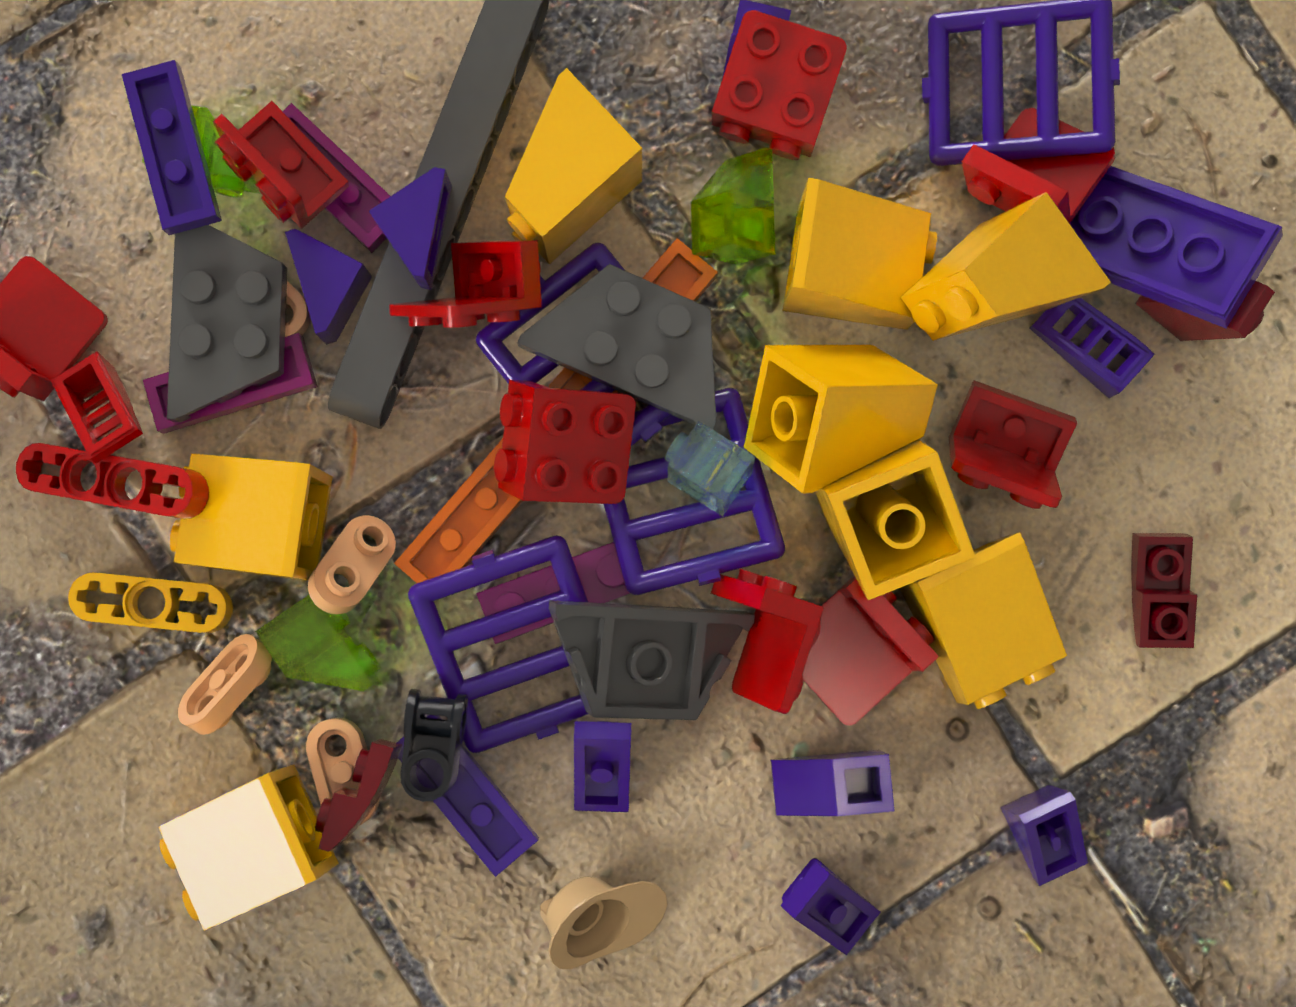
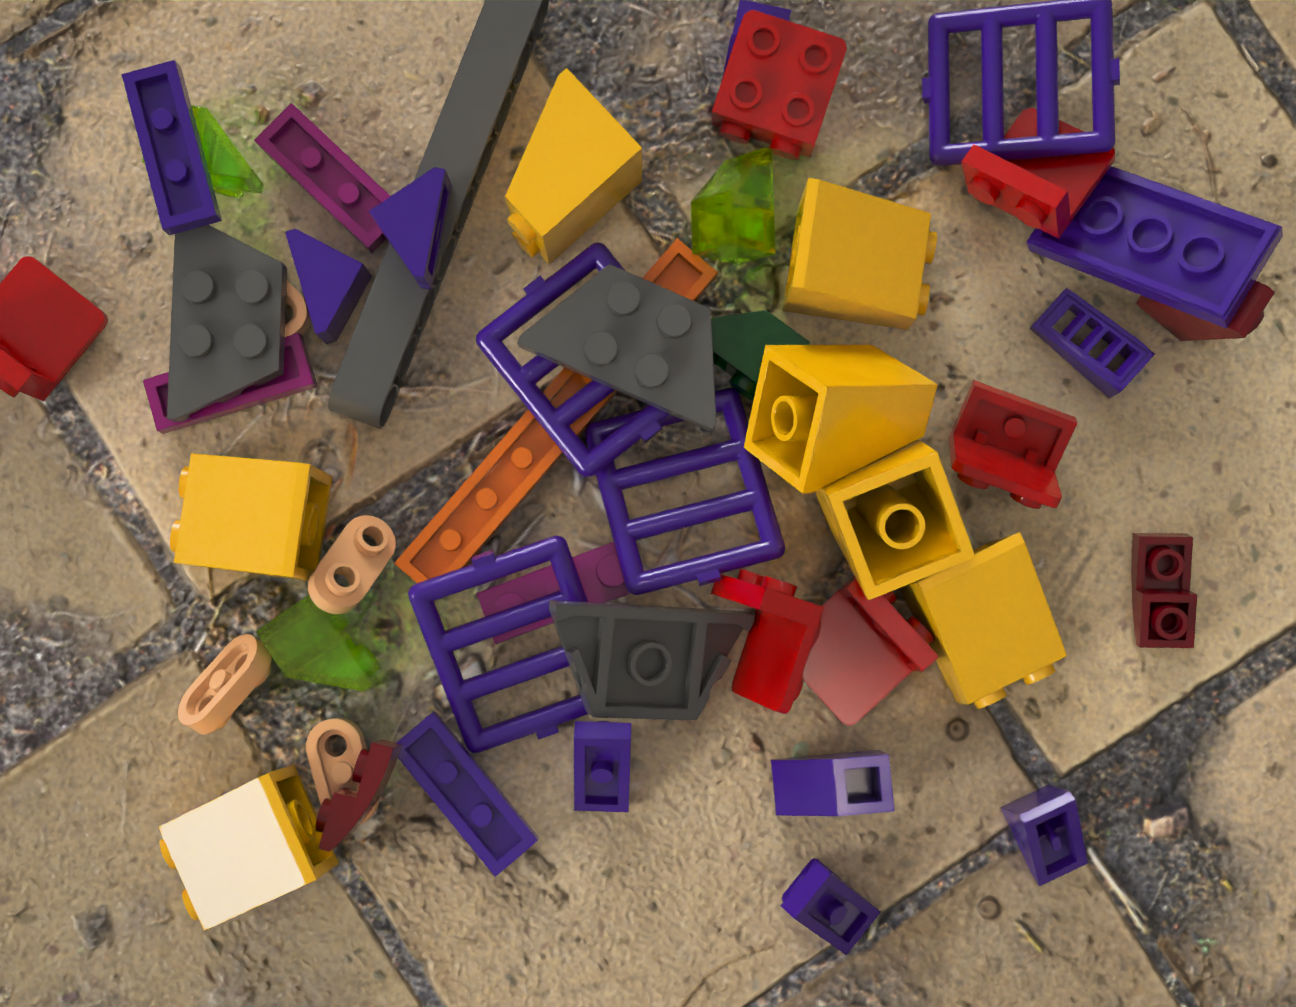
red beam [16,443,209,519] -> none
red slope [51,351,143,464] -> none
yellow beam [68,572,233,633] -> none
red bracket [213,101,349,229] -> none
red bracket [389,240,542,328] -> none
black piece [400,689,468,802] -> none
red bracket [494,379,636,504] -> none
tan piece [540,876,668,969] -> none
clear light blue brick [665,421,755,516] -> none
yellow slope [901,192,1111,341] -> none
none -> dark green slope [711,310,810,401]

